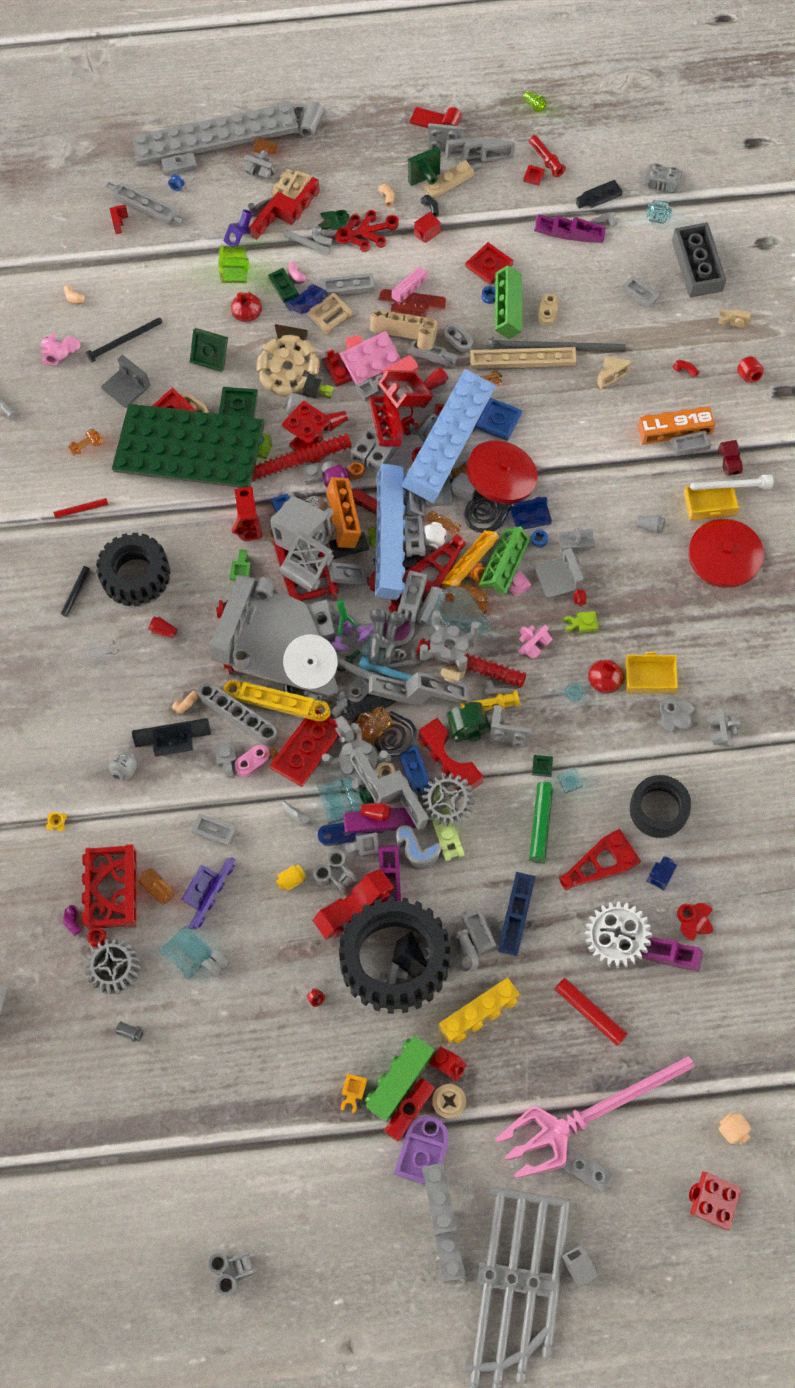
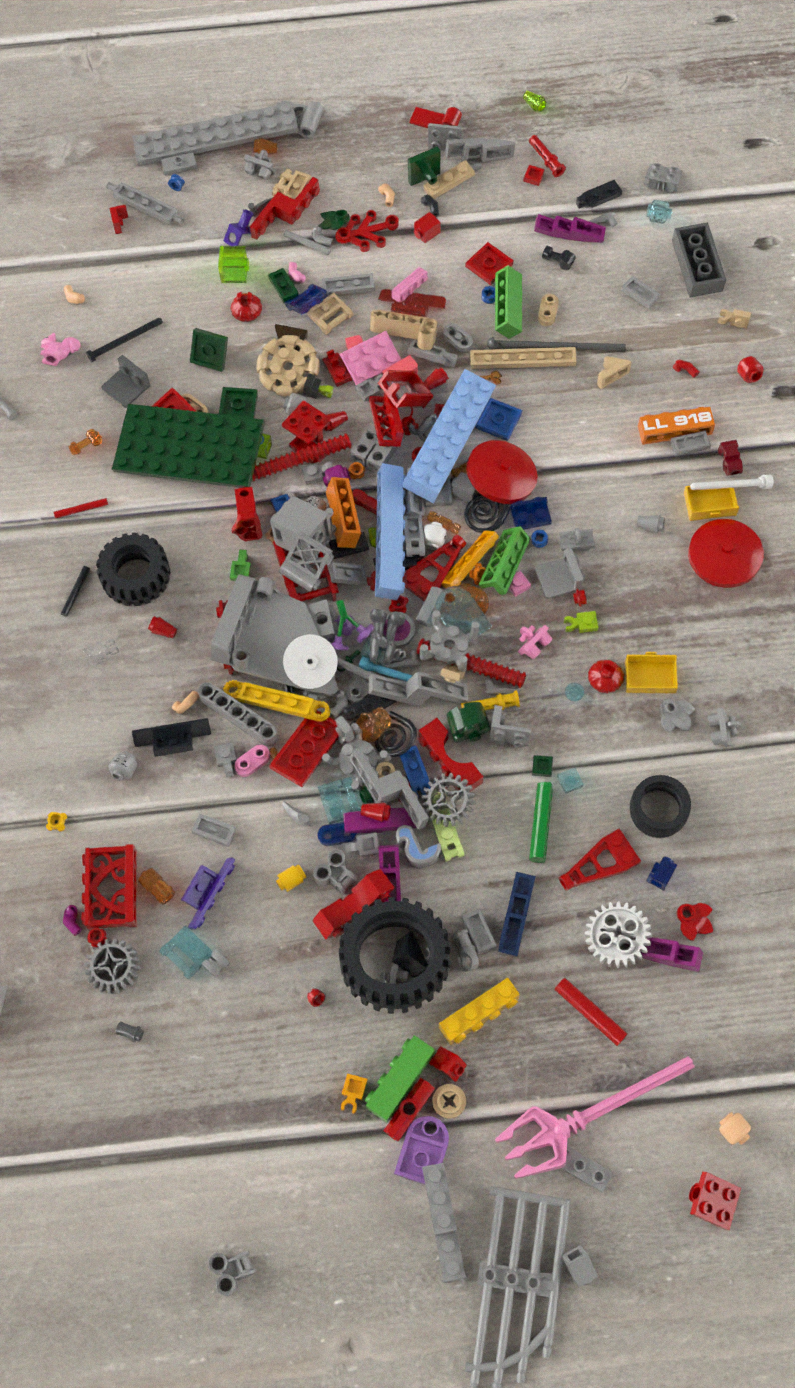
light grey hinge [397,571,428,623] -> none
none -> black leg [542,245,576,270]

